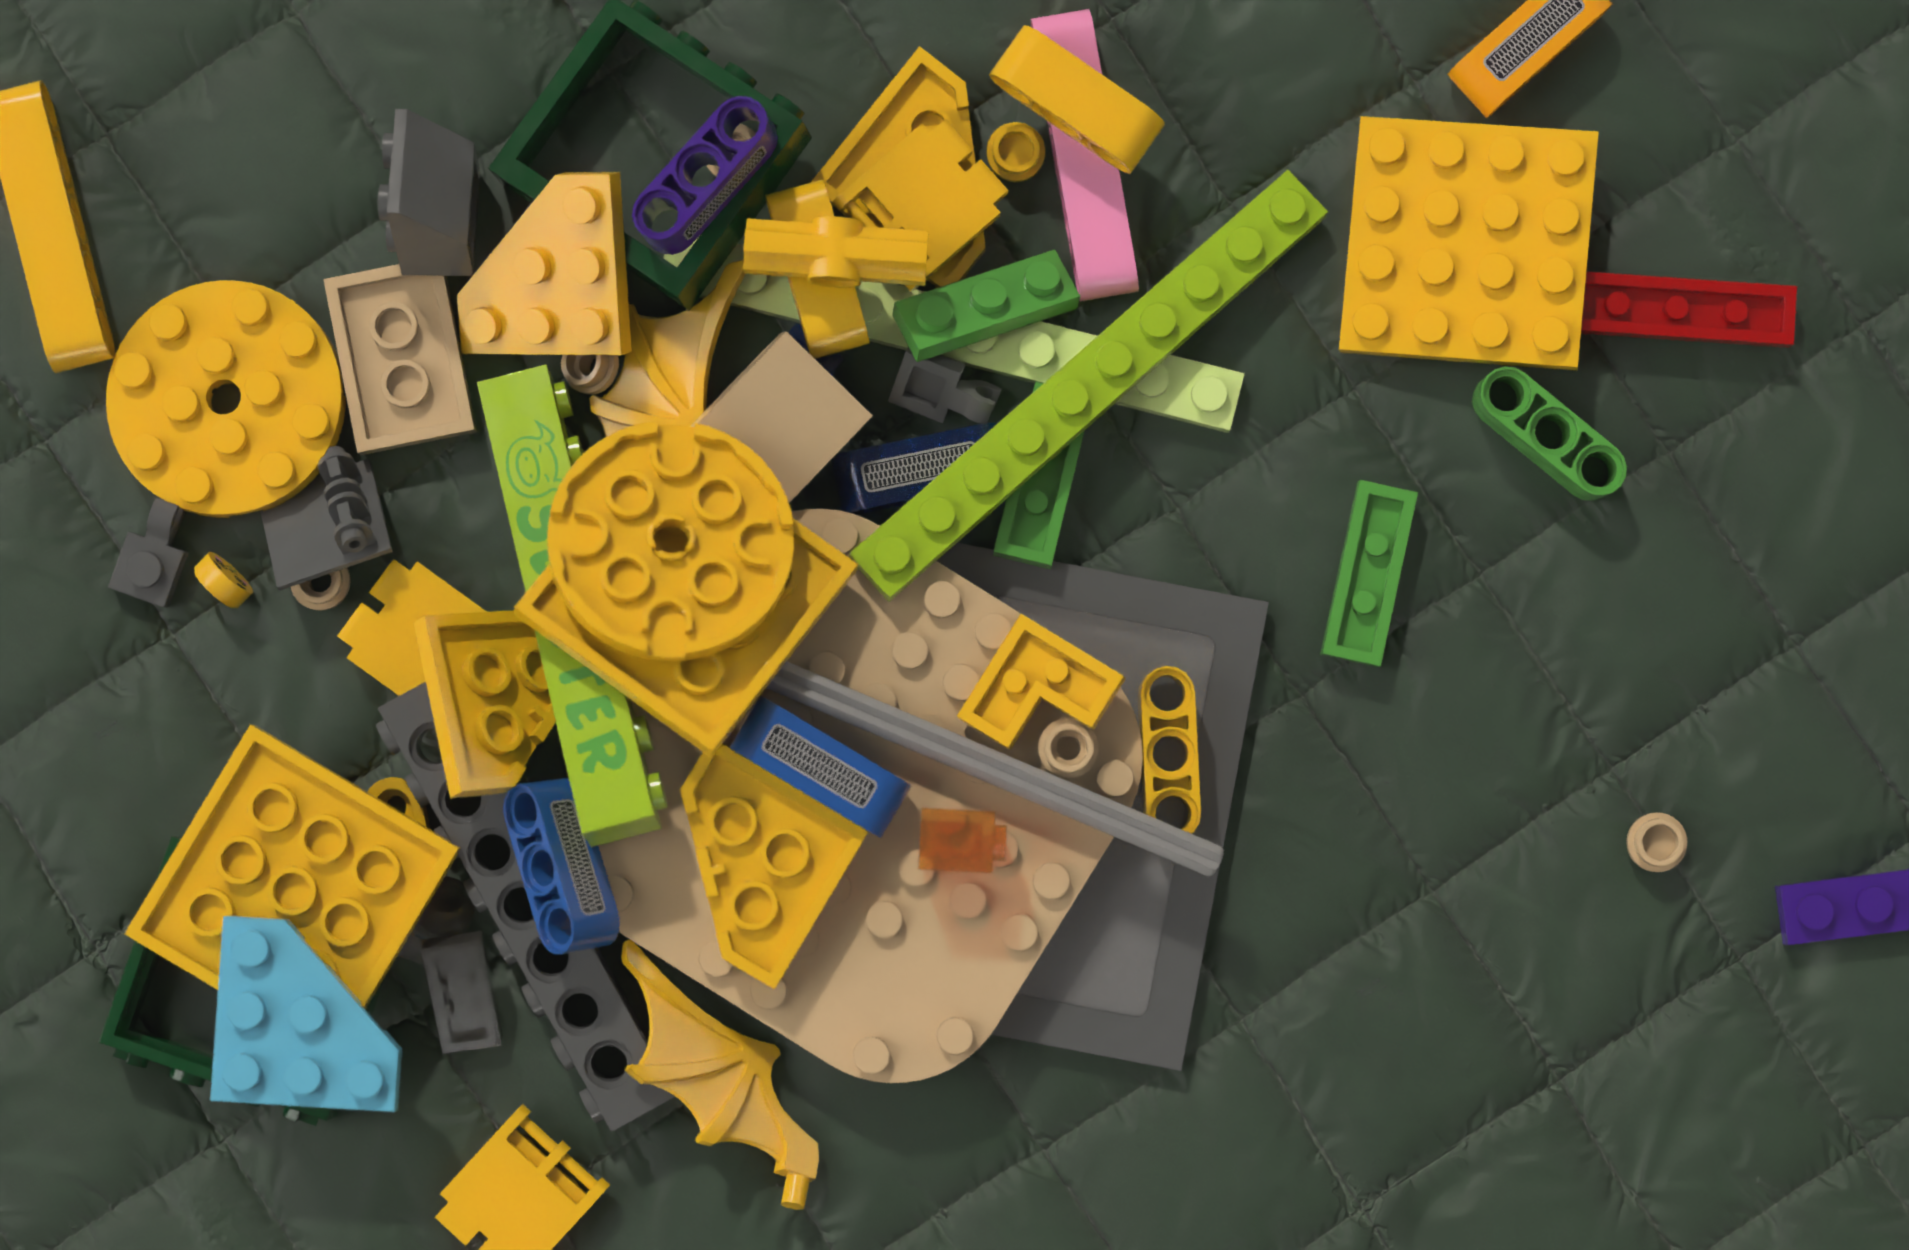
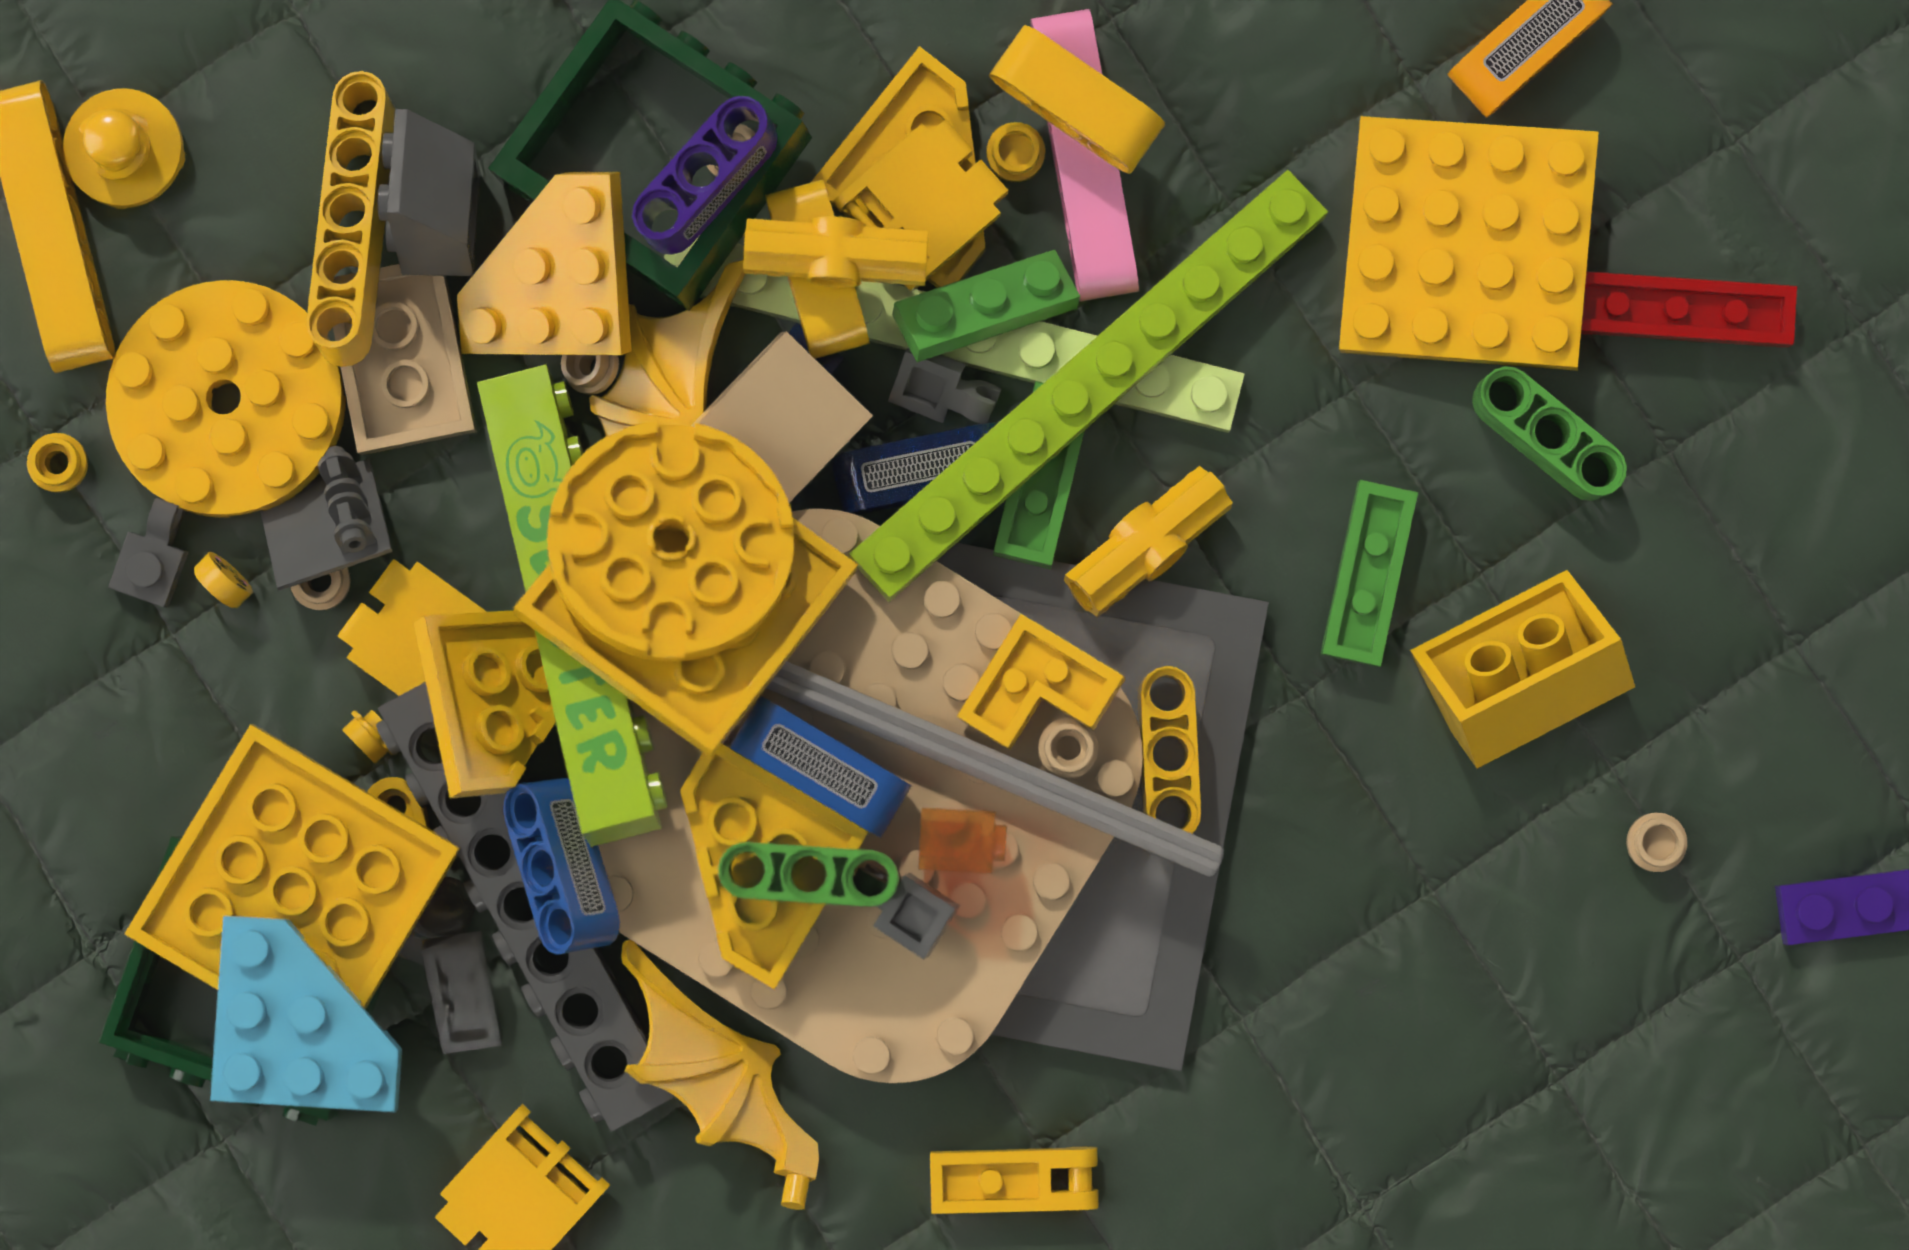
none -> yellow plate [27,433,88,493]
none -> yellow plate [63,88,185,209]
none -> yellow beam [306,71,395,367]
none -> yellow plate [342,710,392,764]
none -> bright green beam [718,842,899,907]
none -> dark grey plate [853,863,960,960]
none -> yellow plate [930,1147,1099,1214]
none -> yellow piece [1064,466,1233,618]
none -> yellow slope [1410,570,1635,769]

